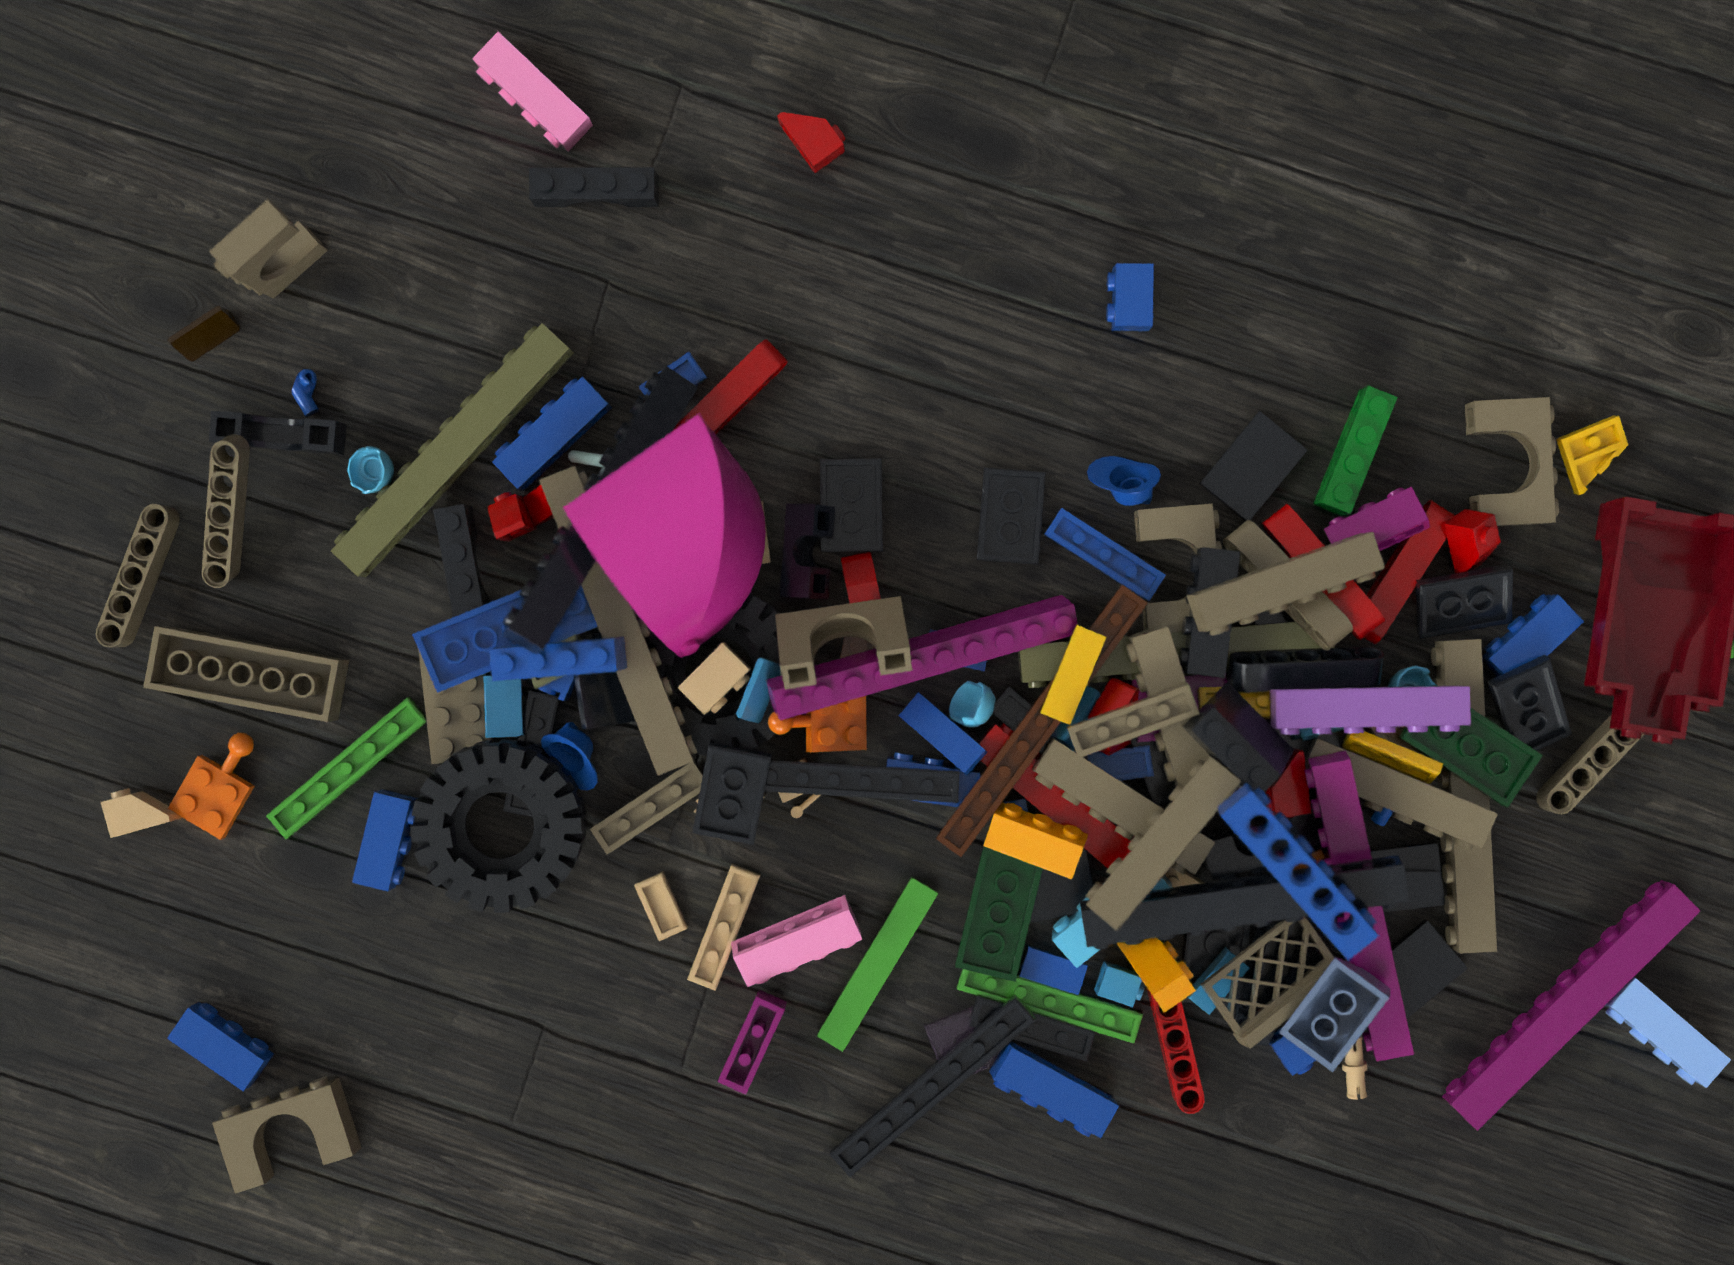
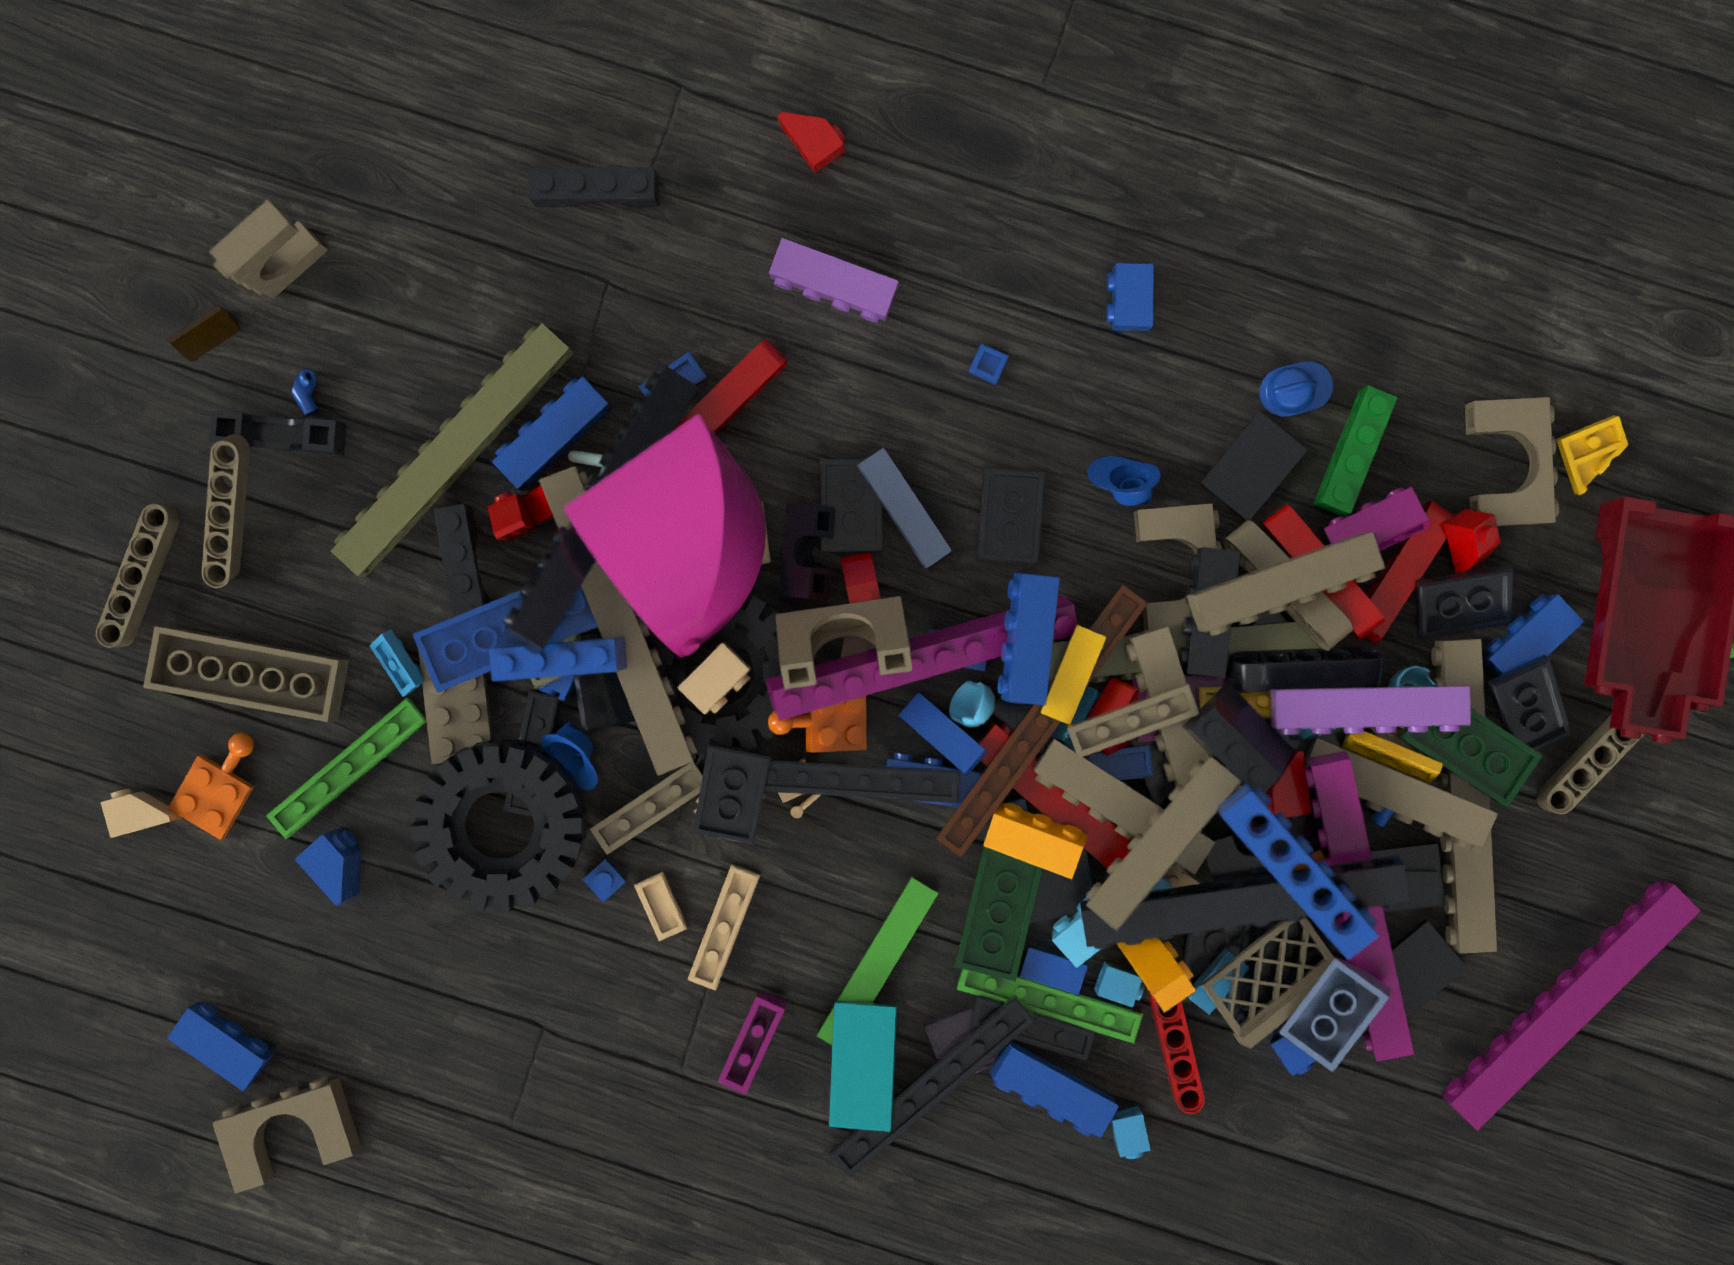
medium azure hair [347,446,394,494] -> none
blue brick [352,789,417,892] -> none
bright pink brick [472,32,593,152] -> none
dark azure slope [483,675,523,738] -> none
bright pink brick [731,895,862,987] -> none
dark azure slope [736,657,781,723] -> none
blue plate [1044,508,1166,601] -> none
tan pin [1342,1035,1367,1100] -> none
light blue brick [1605,977,1731,1088] -> none
none -> blue slope [294,827,361,907]
none -> dark azure plate [369,629,425,697]
none -> blue plate [583,858,627,902]
none -> medium lavender brick [769,238,899,323]
none -> teal tile [829,1001,897,1132]
none -> sand blue tile [857,448,952,568]
none -> blue tile [968,343,1009,385]
none -> blue brick [998,573,1060,705]
none -> dark azure brick [1110,1106,1151,1159]
none -> blue piece [1259,361,1333,417]

